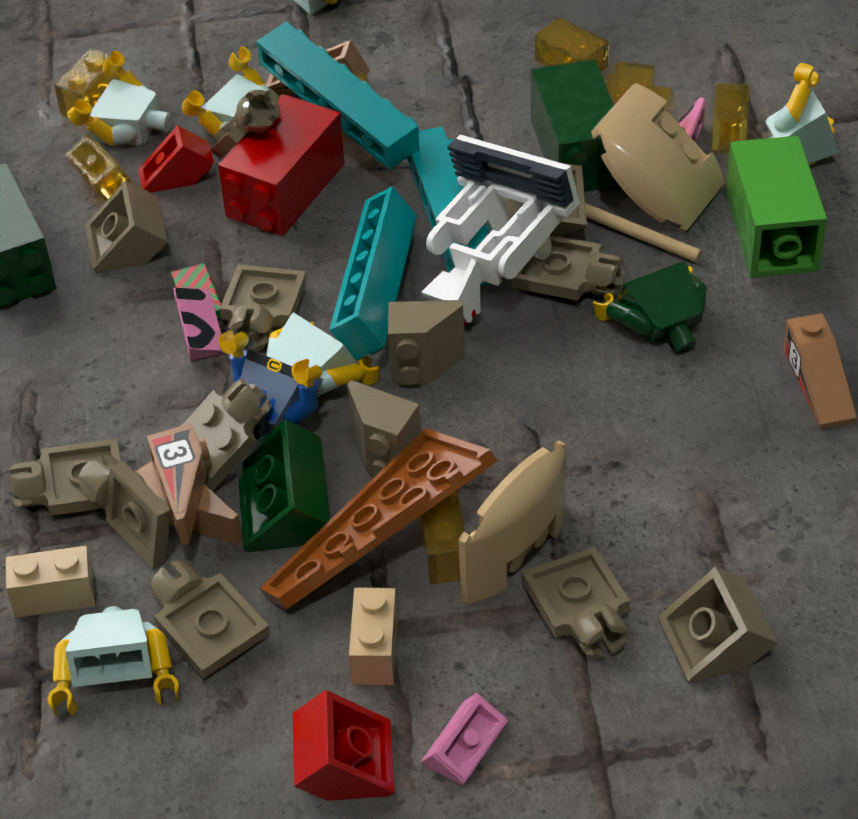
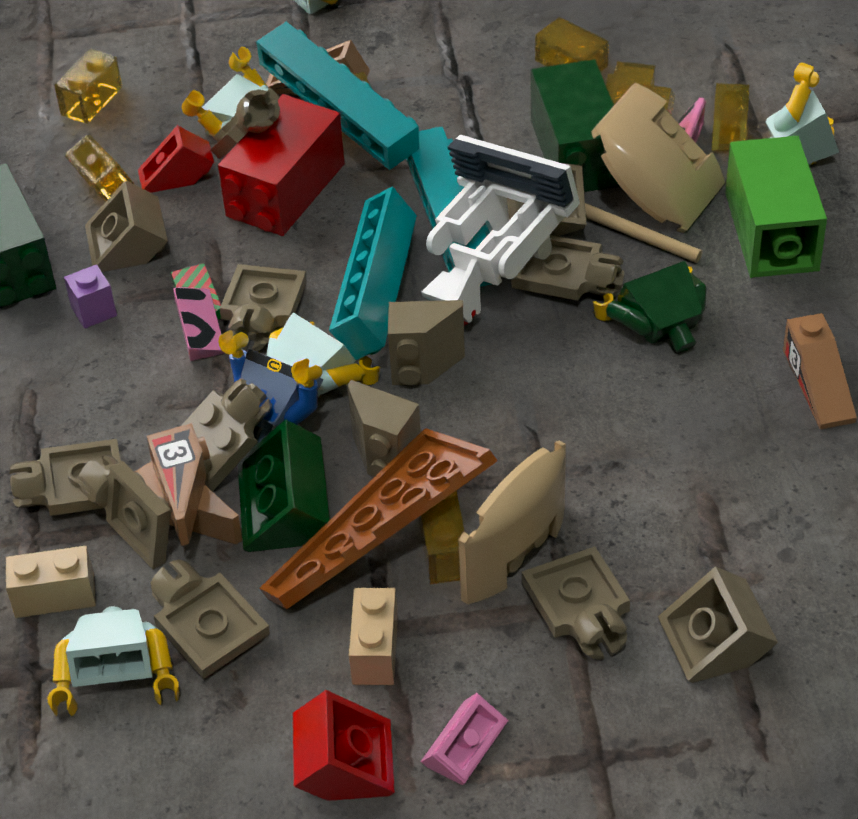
light aqua torso [70,51,172,146] -> none
none -> medium lavender brick [64,264,117,329]

